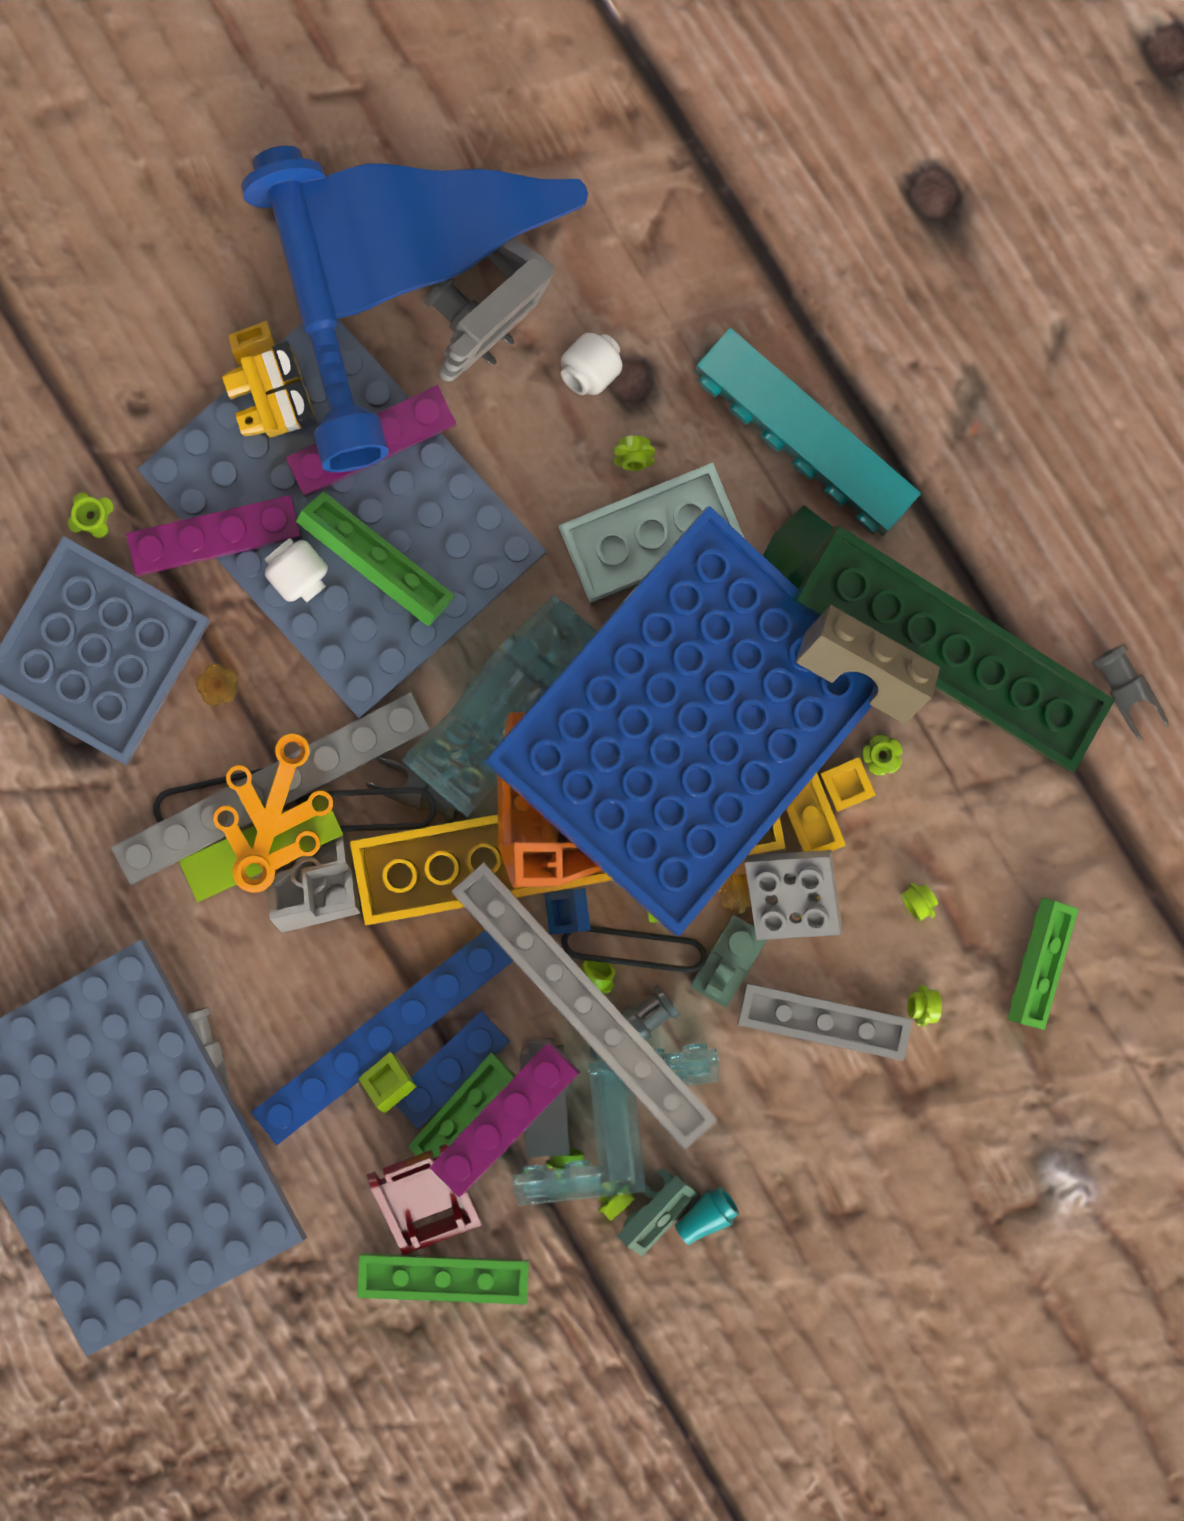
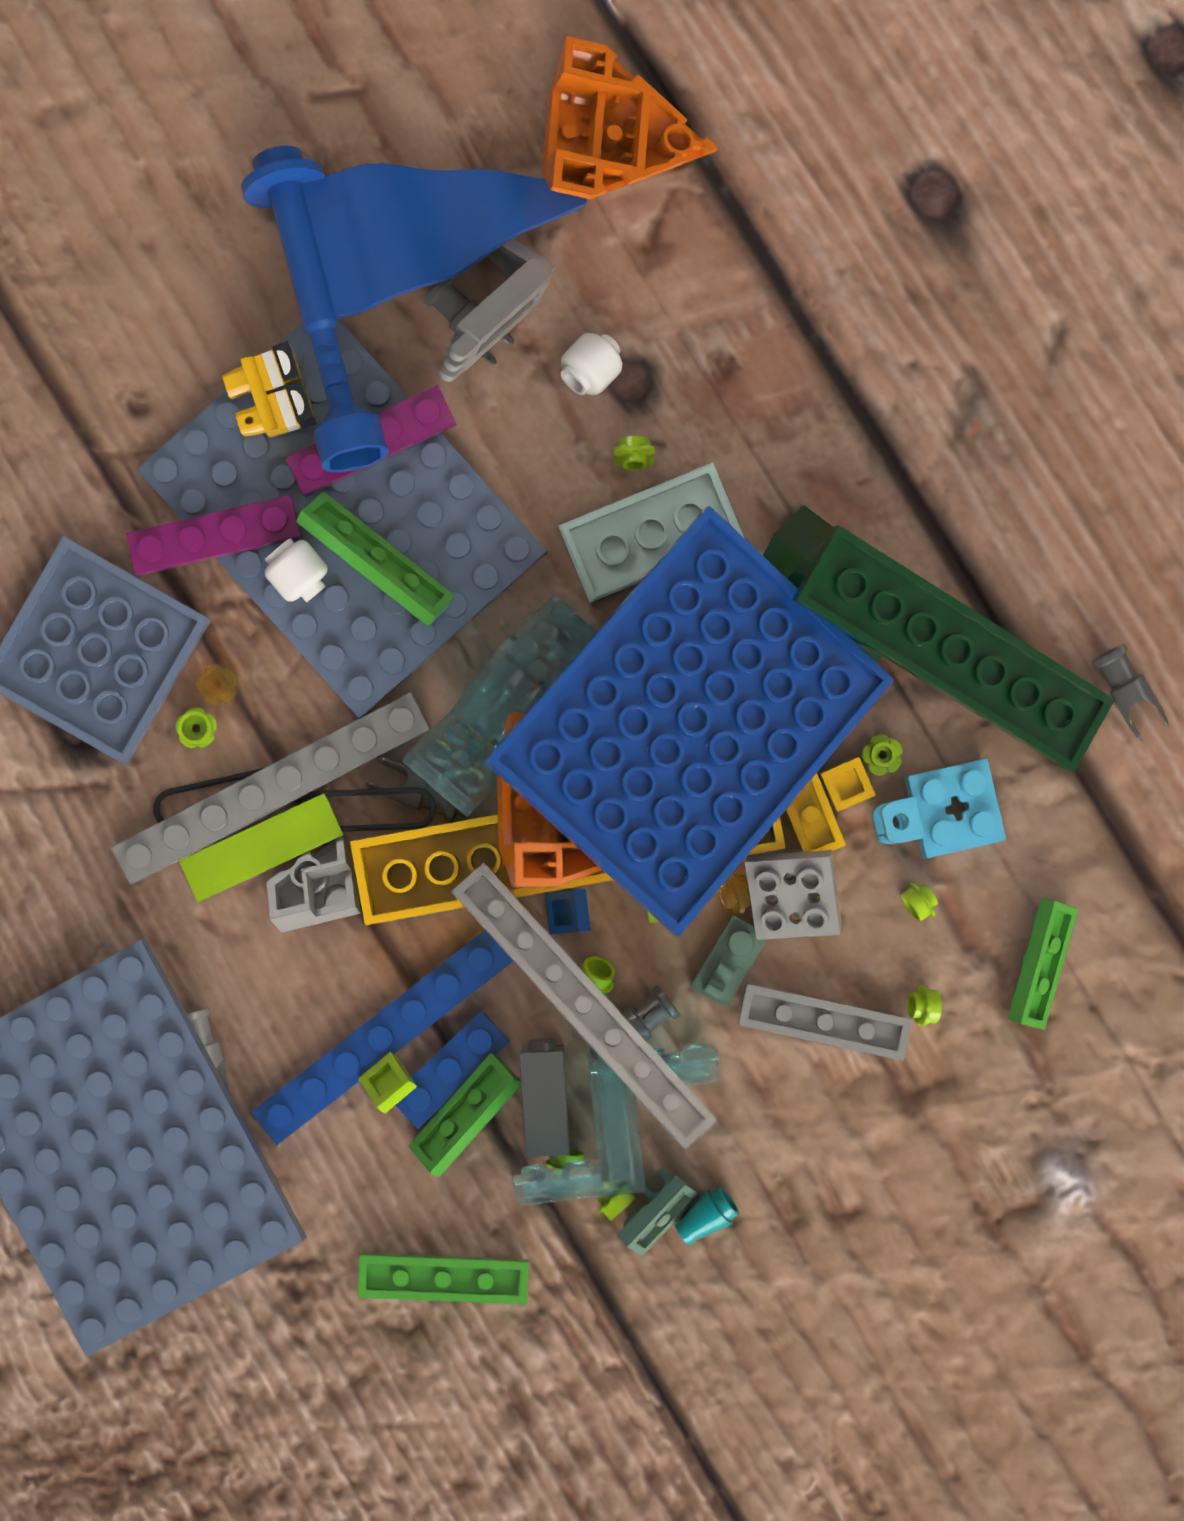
lime plate [68,492,114,538] -> none
light orange plant [213,733,333,893] -> none
yellow plate [228,321,276,365] -> none
container [367,1144,482,1255] -> none
magenta plate [429,1042,581,1198] -> none
black piece [561,926,707,973] -> none
teal brick [695,328,921,536] -> none
dark tan arch [796,605,940,724] -> none
none -> lime plate [175,707,217,749]
none -> orange wedge [542,36,718,199]
none -> medium azure plate [871,758,1006,859]

